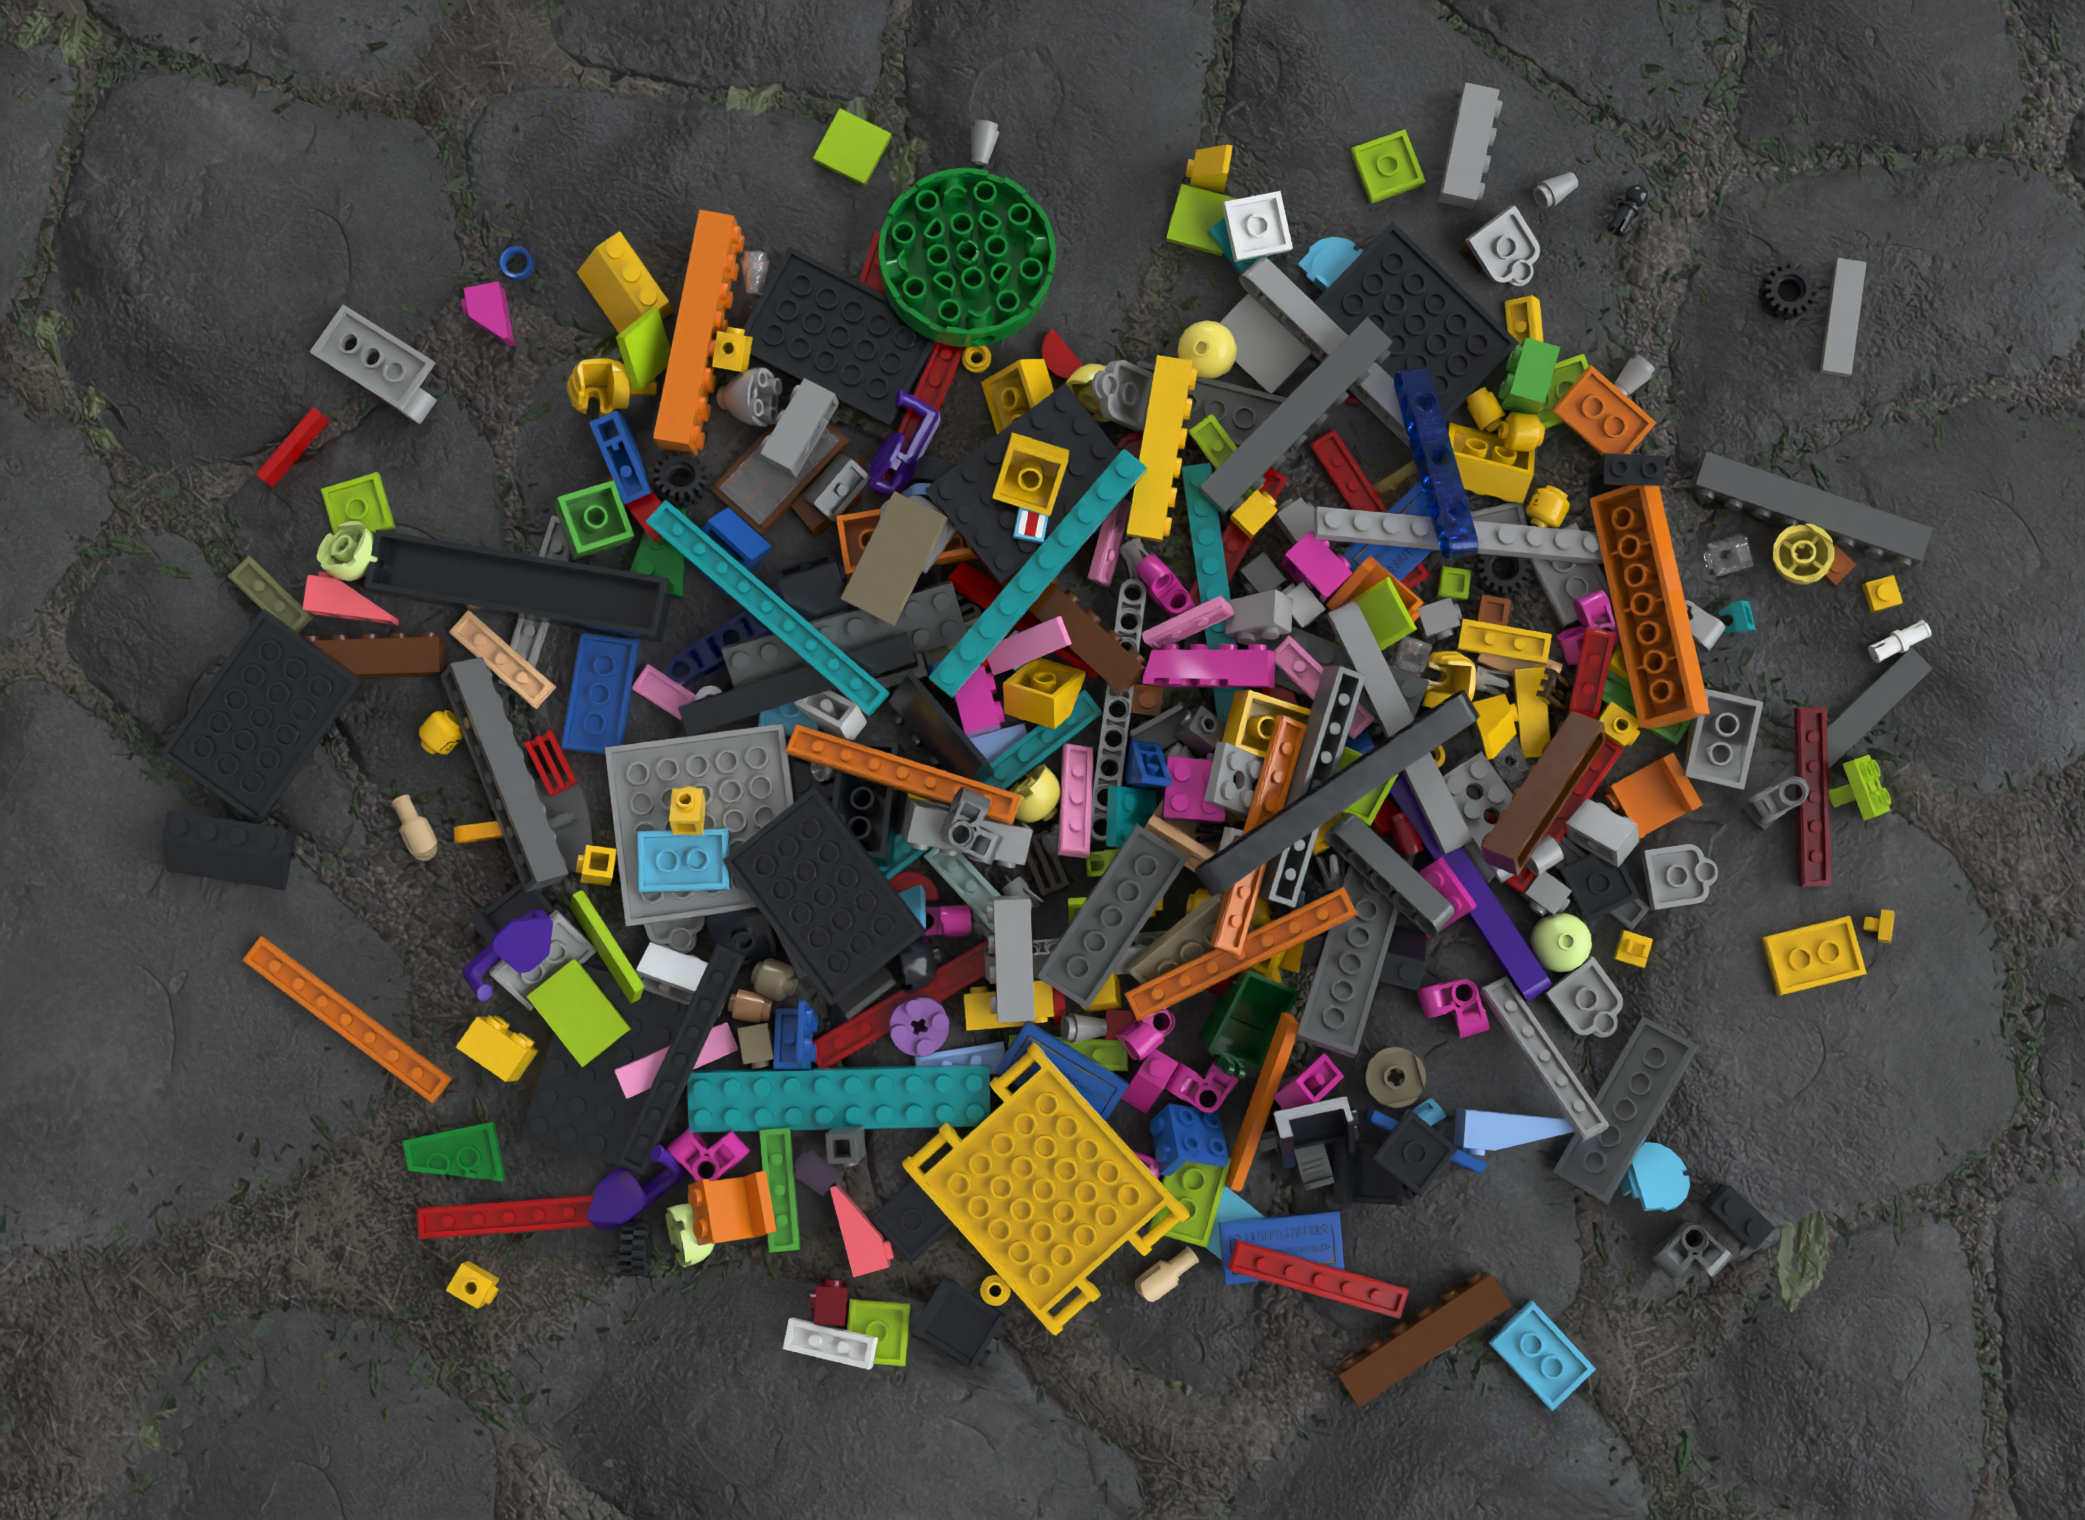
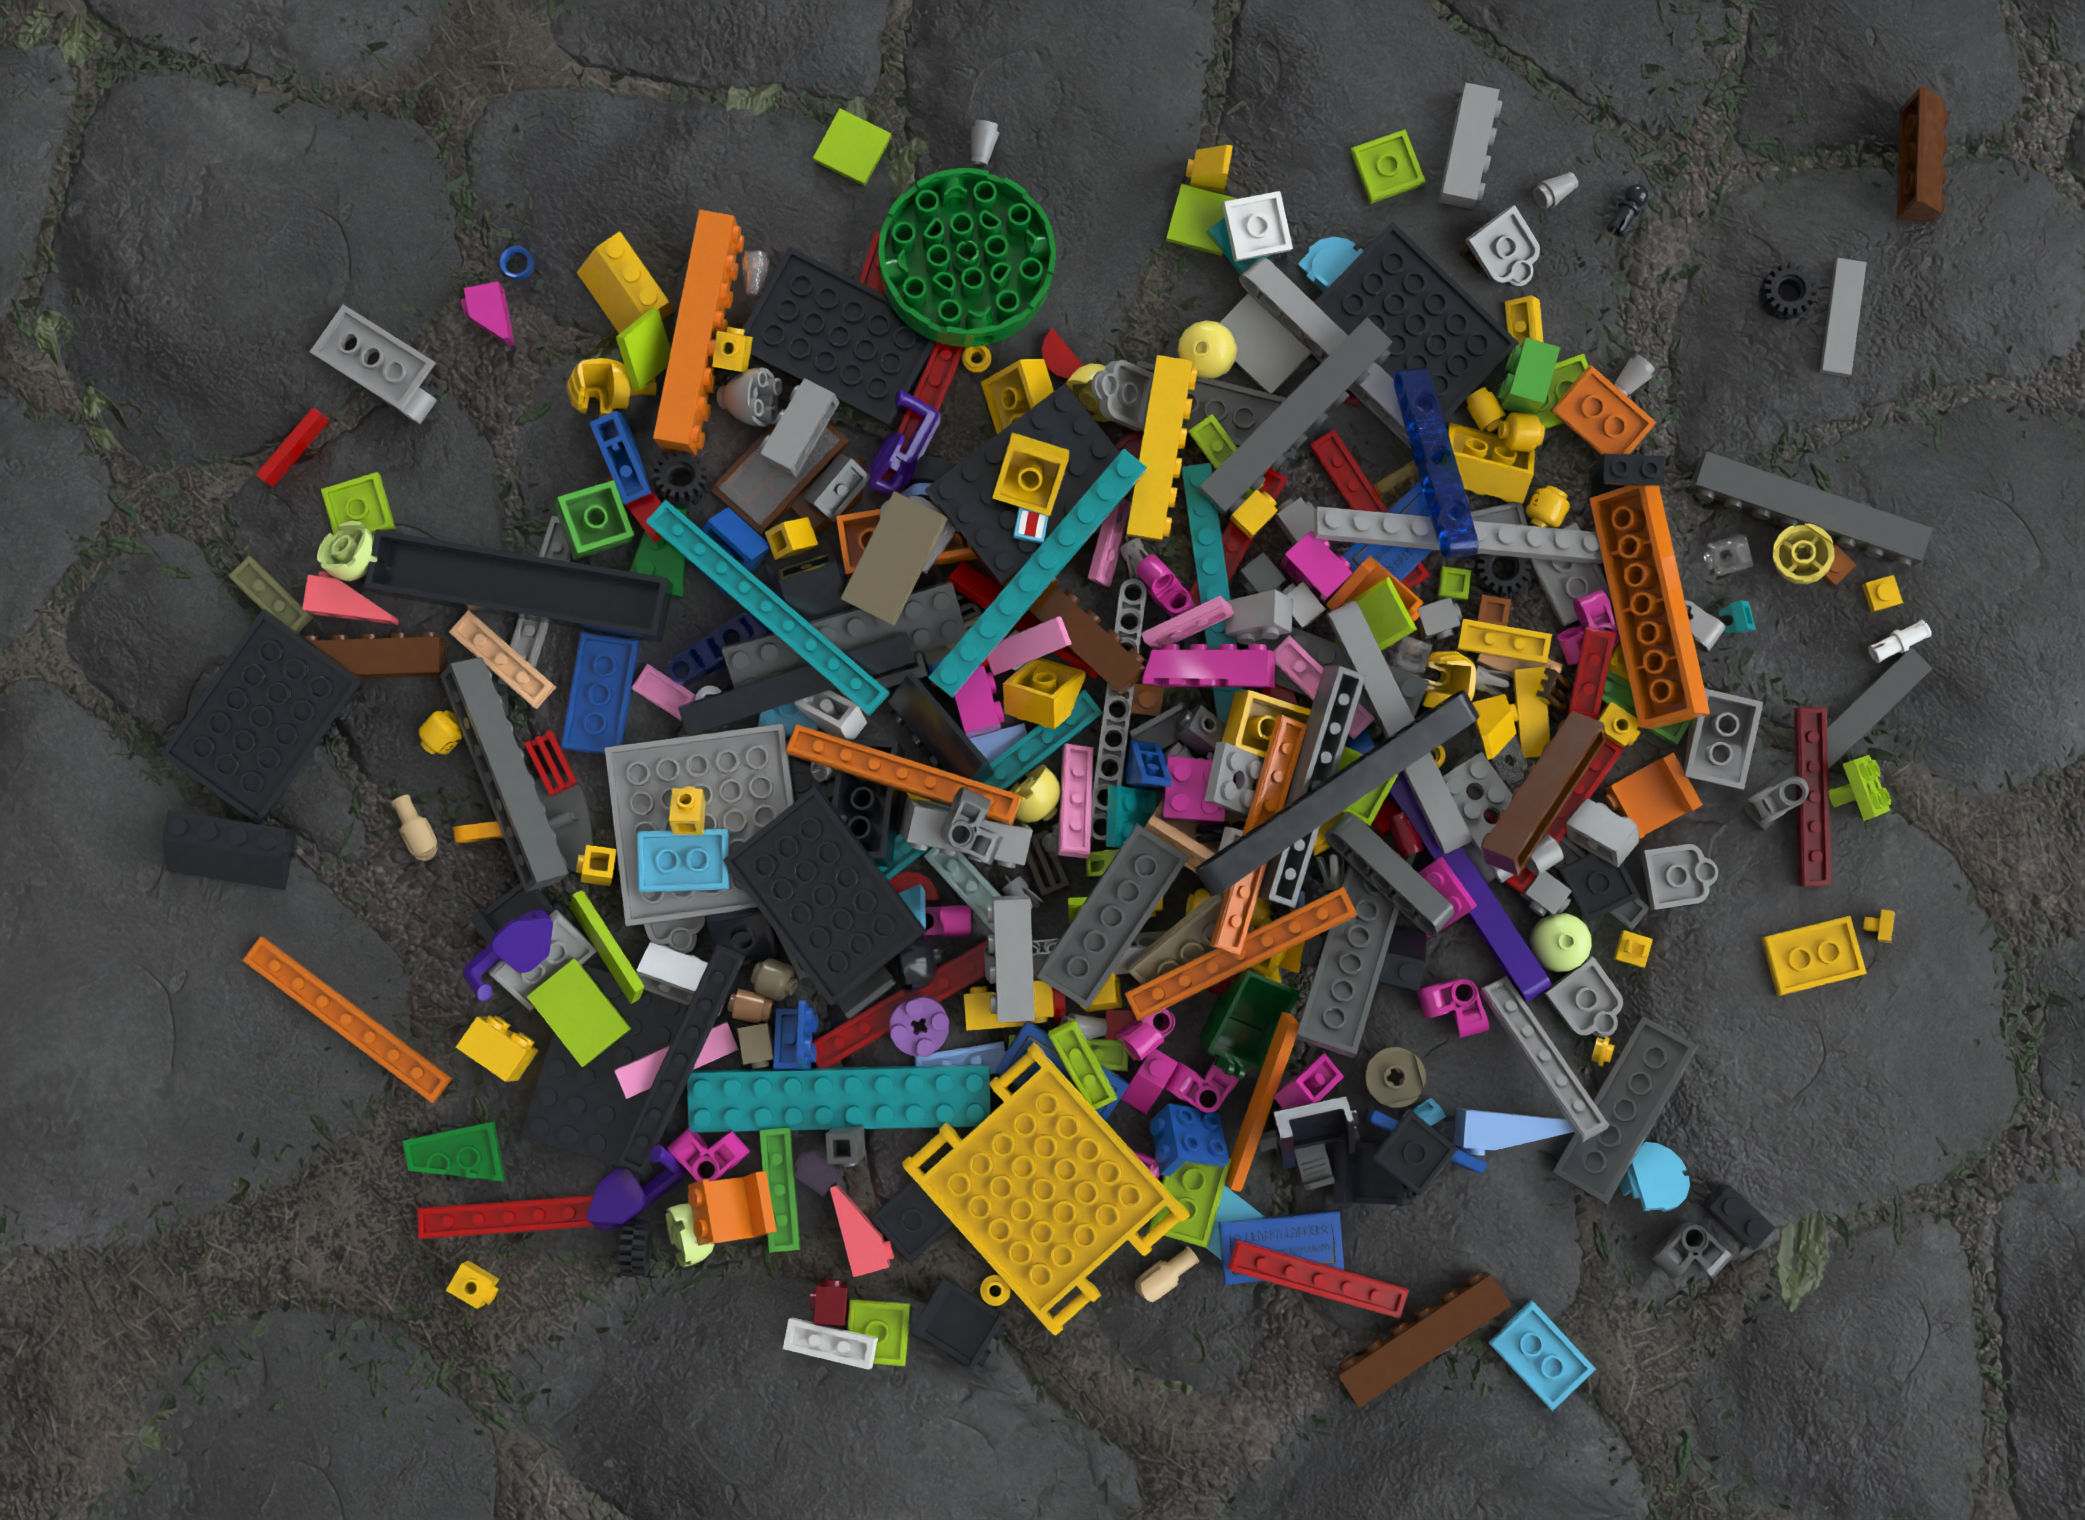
none -> yellow brick [765,517,819,560]
none -> lime tile [1048,1018,1117,1110]
none -> yellow plate [1591,1037,1615,1067]
none -> reddish brown slope [1897,87,1948,222]

